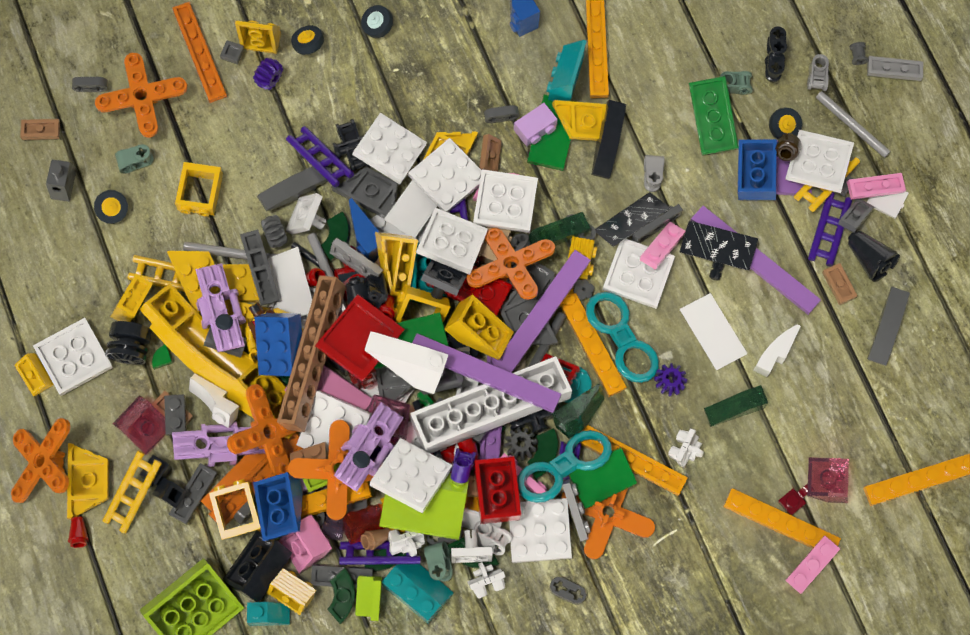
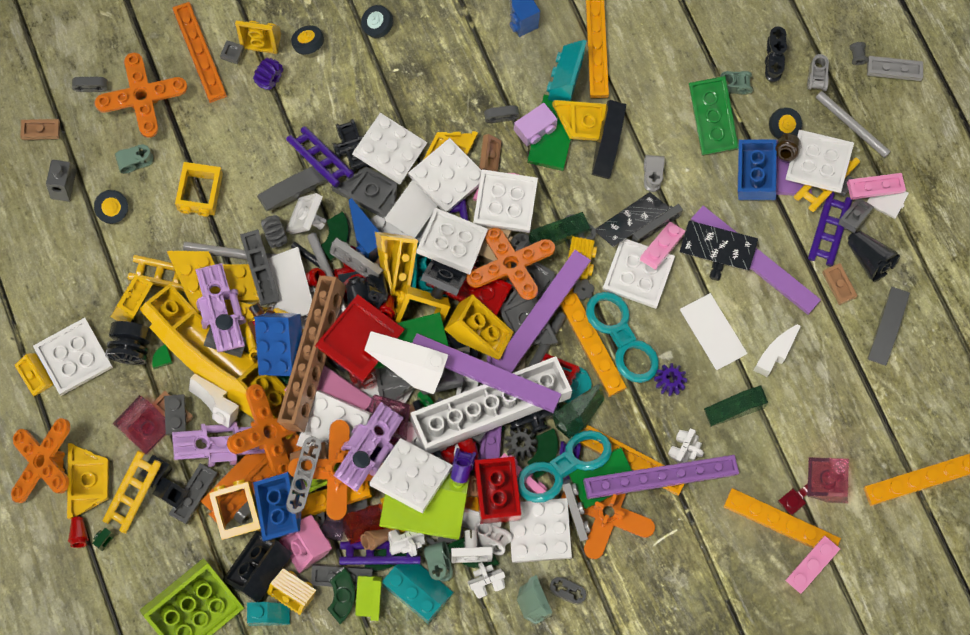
none -> dark green plate [92,528,115,551]
none -> light grey beam [286,436,321,514]
none -> sand green slope [516,575,553,624]
none -> medium lavender tile [583,455,739,499]

